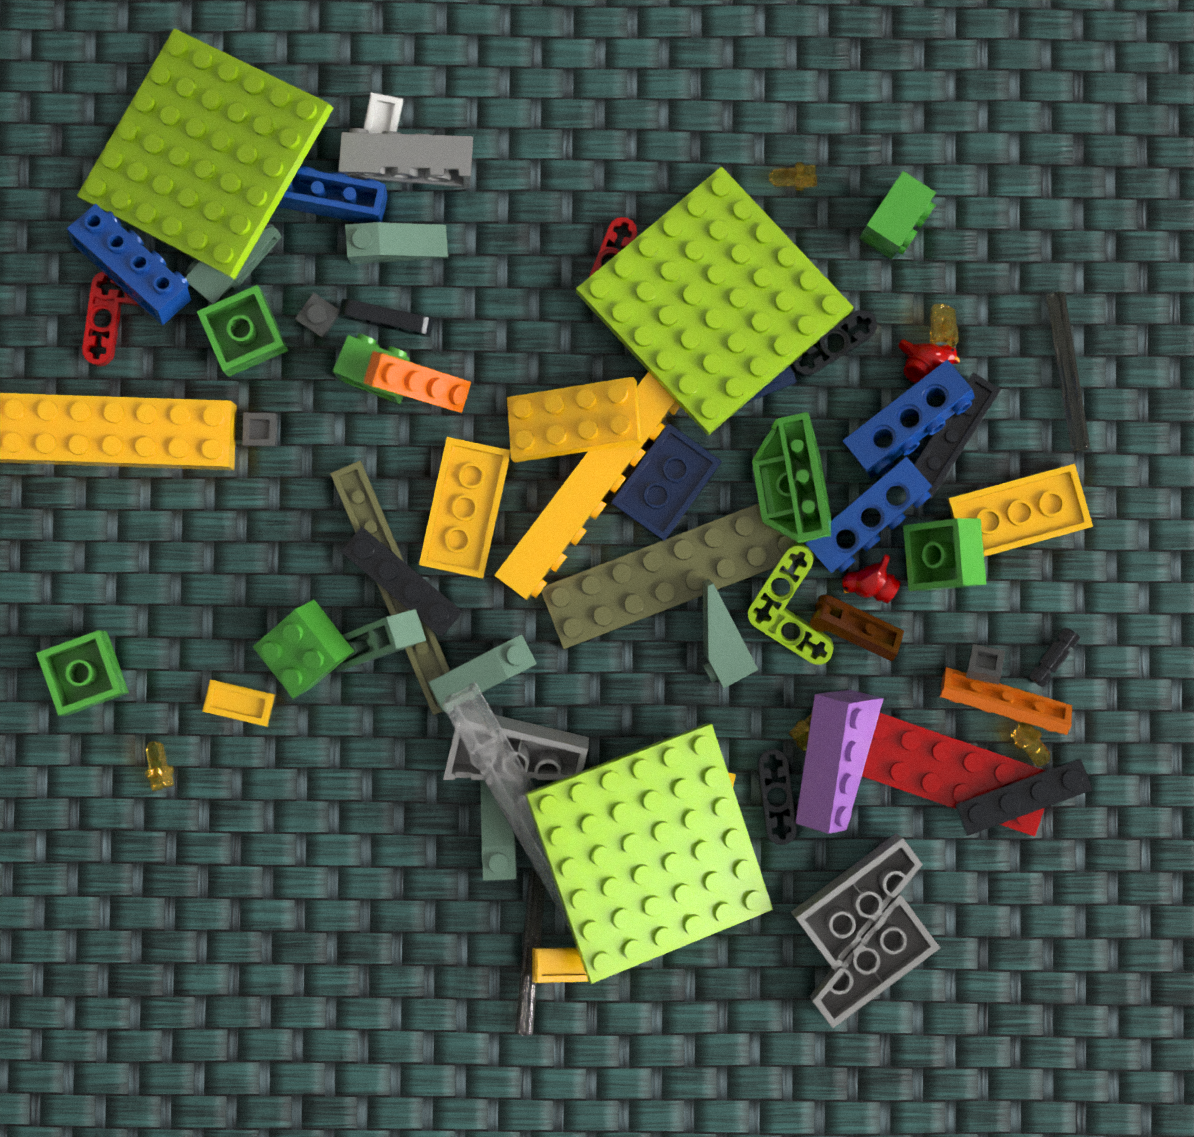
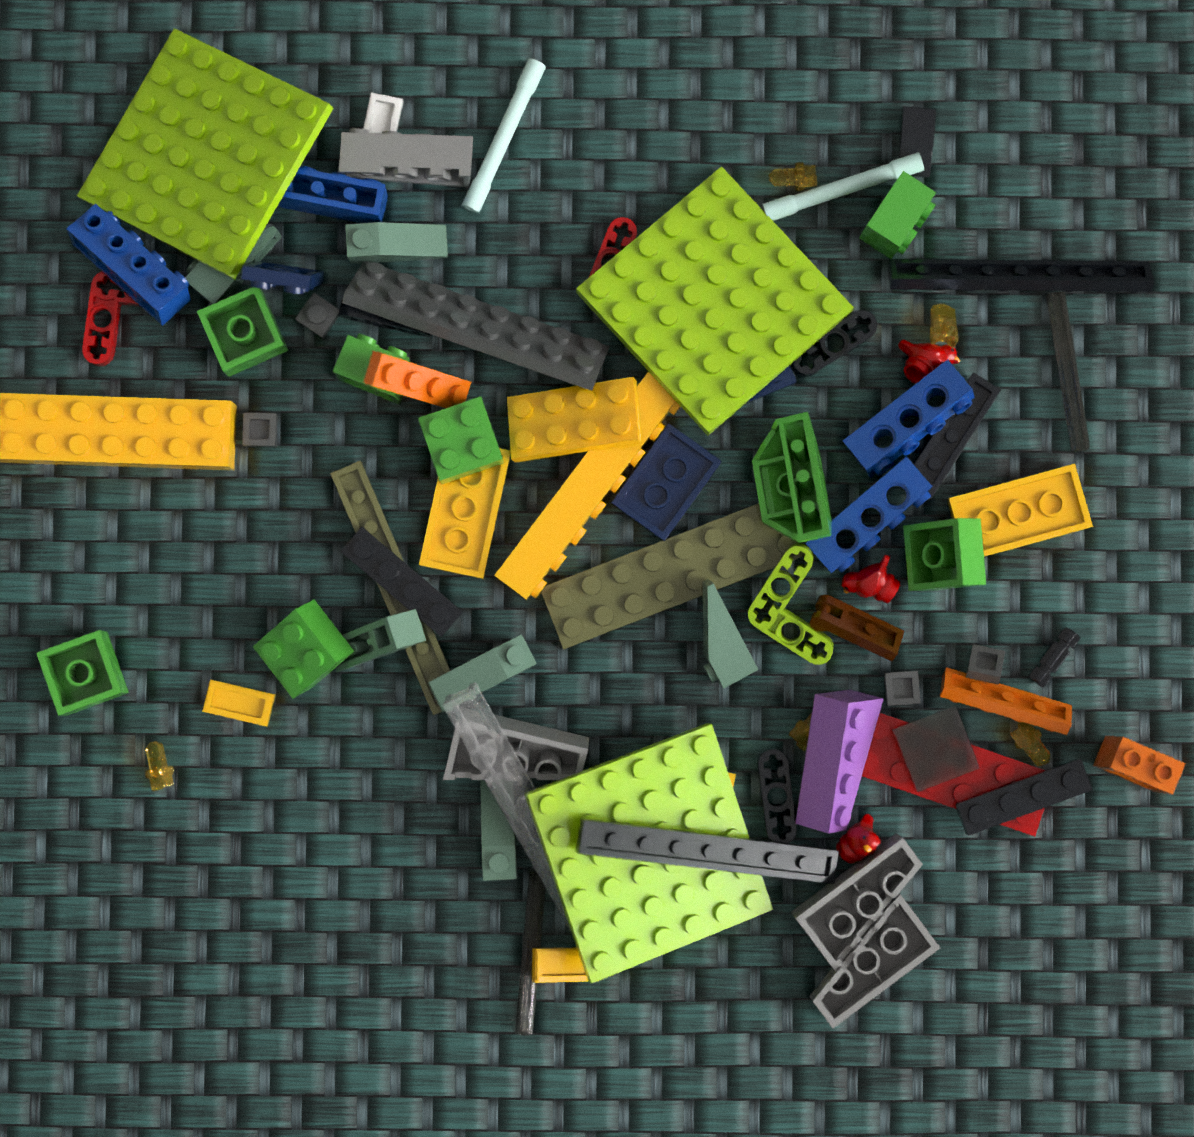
none -> dark blue plate [242,261,325,294]
none -> dark grey plate [342,261,610,391]
none -> bright green brick [418,396,504,484]
none -> light aqua piece [461,58,546,214]
none -> plate [576,818,839,884]
none -> light aqua piece [763,152,924,221]
none -> red animal [836,814,881,864]
none -> dark grey plate [883,671,921,706]
none -> black plate [888,259,1154,293]
none -> clear smoke plate [892,706,980,792]
none -> black slope [898,106,936,178]
none -> orange window [1093,736,1186,795]

